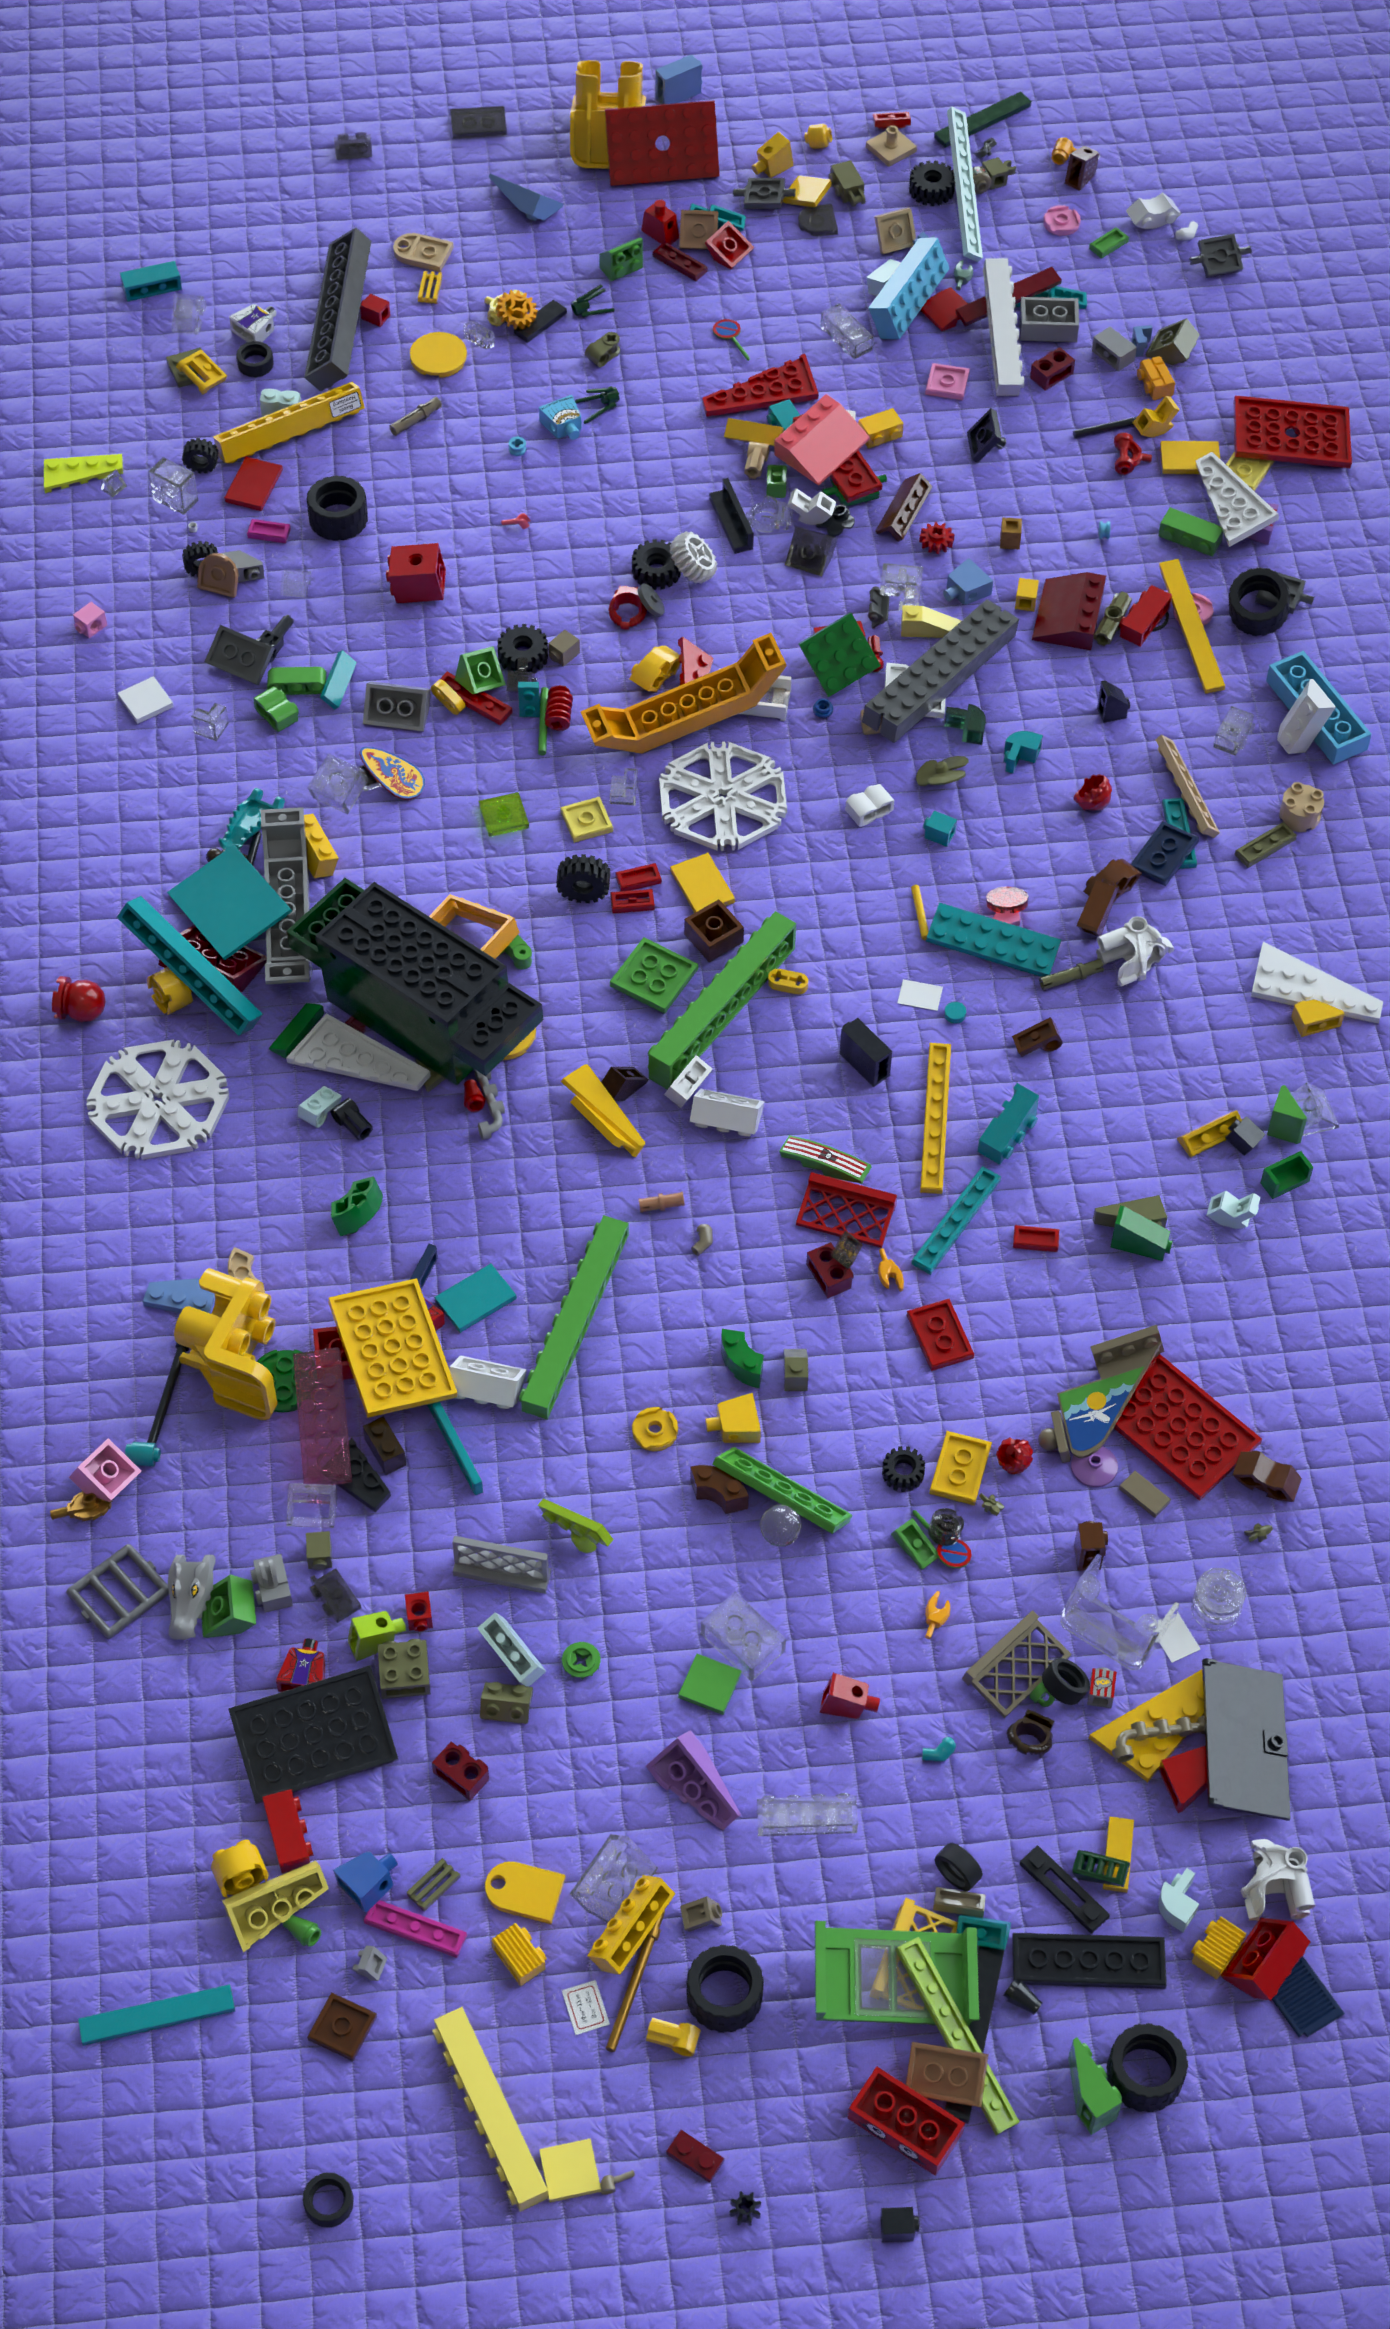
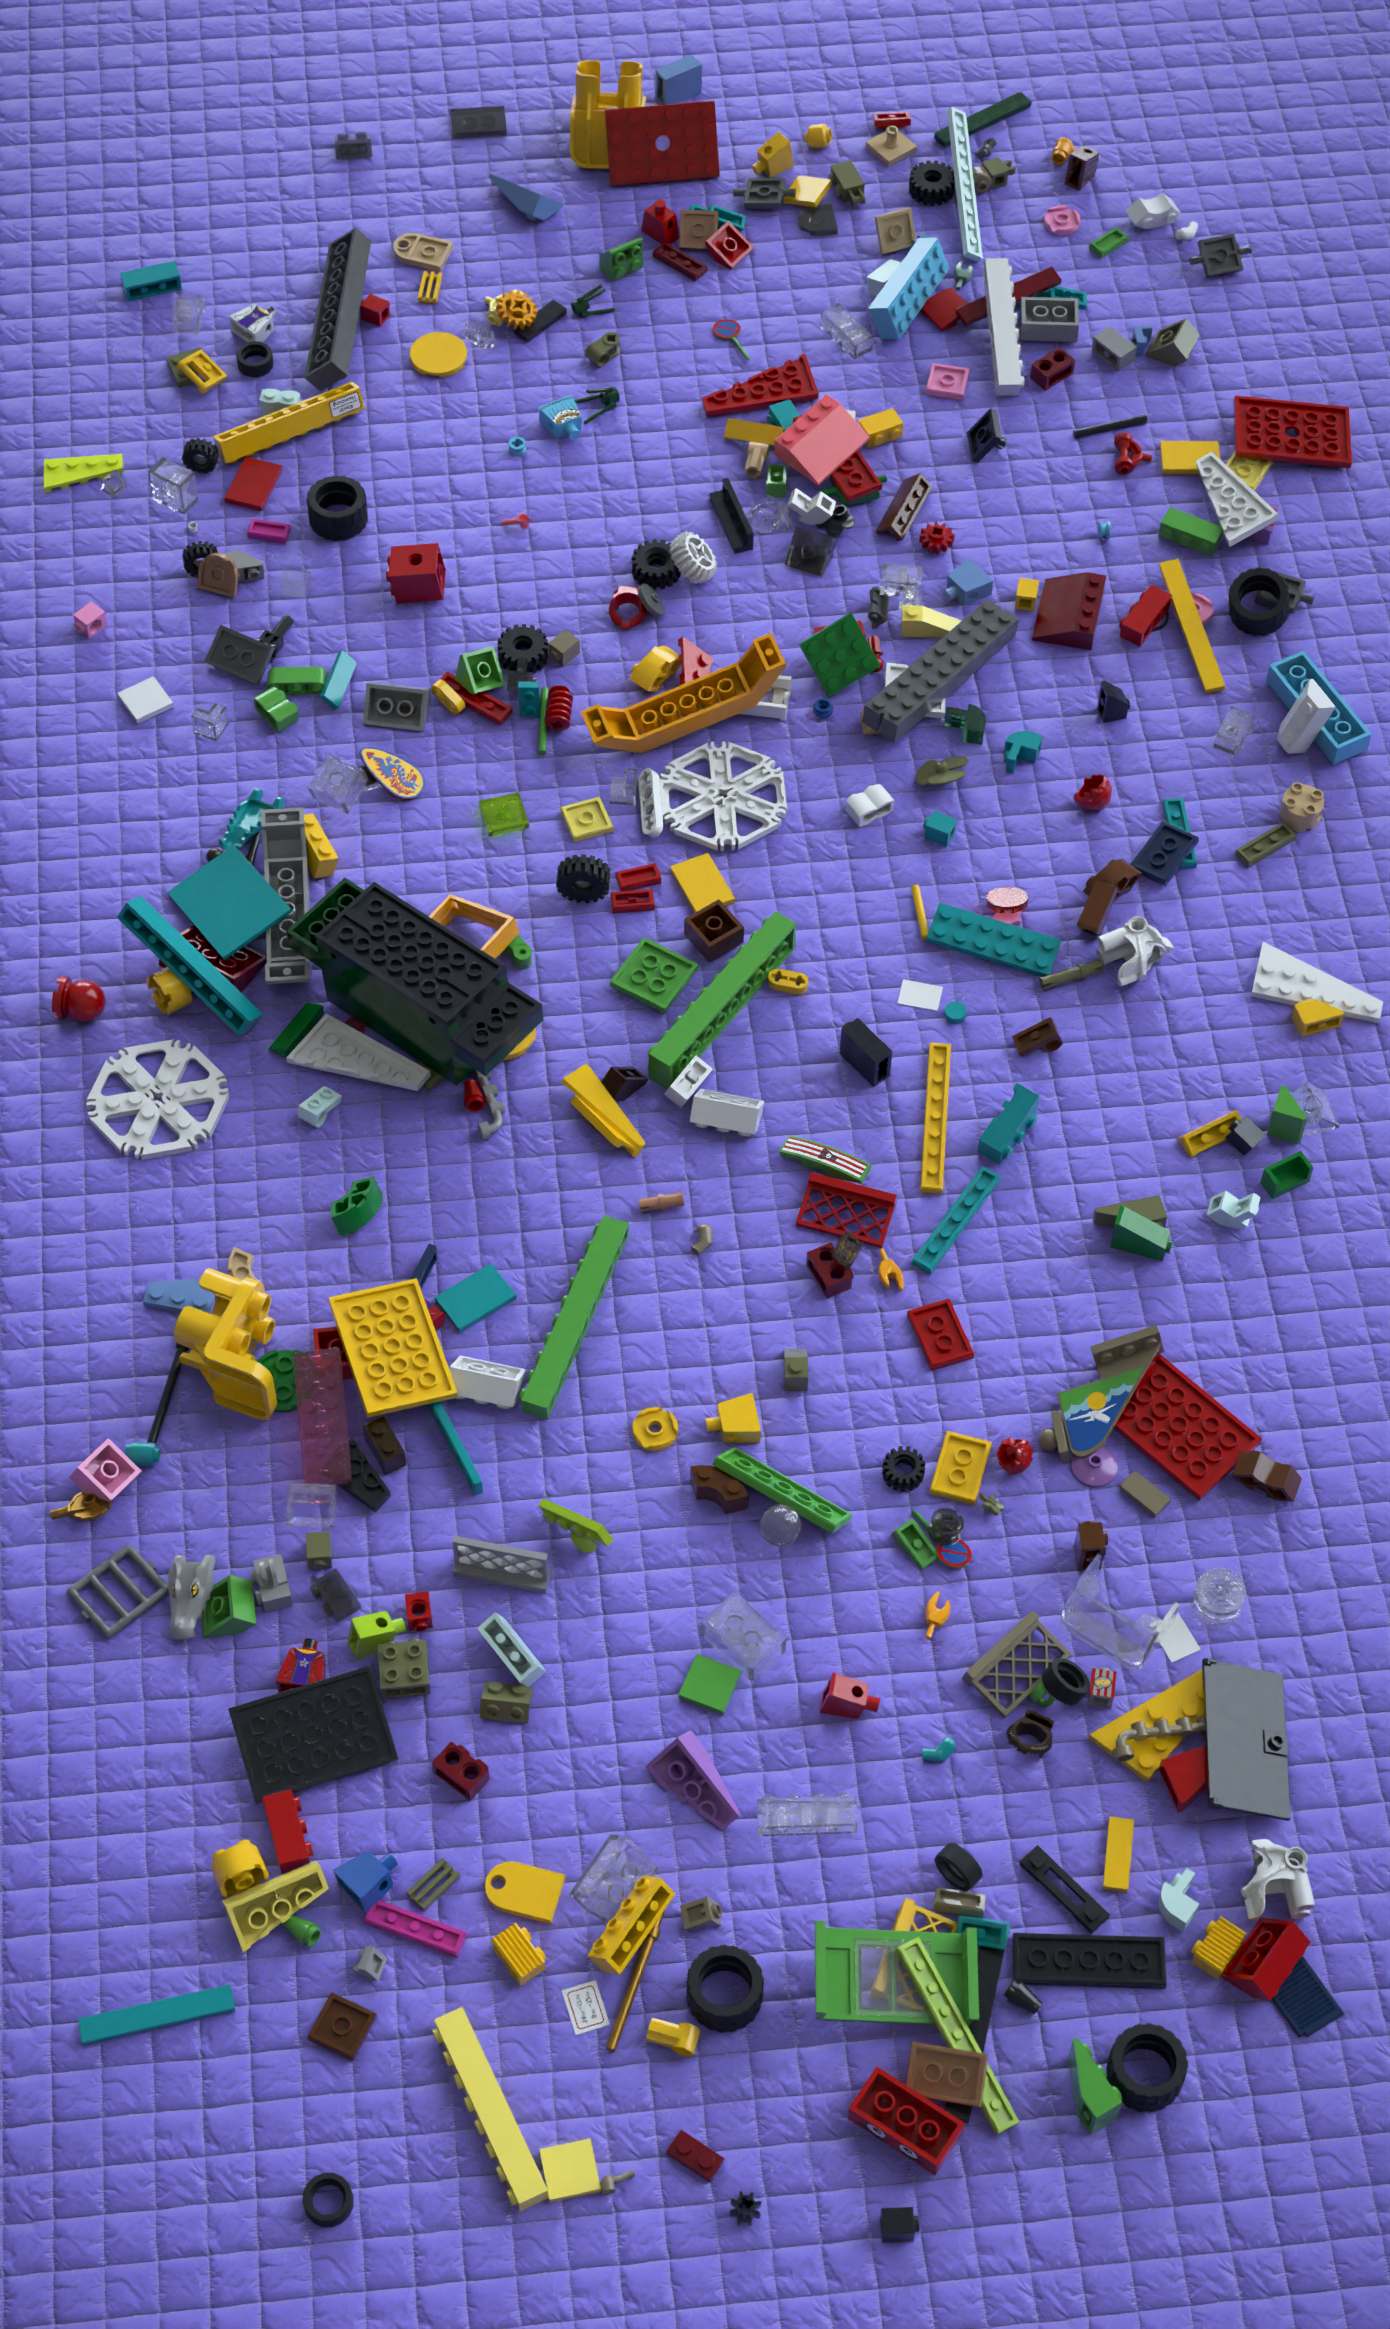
black piece [330,1098,373,1140] -> none
dark tan pin [389,396,442,436] -> none
bright green gear [562,1642,601,1680] -> none
green brick [721,1328,764,1388] -> none
pearl gold brick [1000,517,1022,550] -> none
red tile [1013,1225,1060,1252] -> none
dark green slope [1072,1850,1130,1887] -> none
olive piece [1094,591,1132,646] -> none
yellow brick [1133,396,1180,437] -> none
light orange brick [1137,356,1175,400] -> none
tan plate [1155,735,1220,838] -> none
olive plant [1244,1523,1273,1542] -> none
none -> white beam [638,768,663,838]

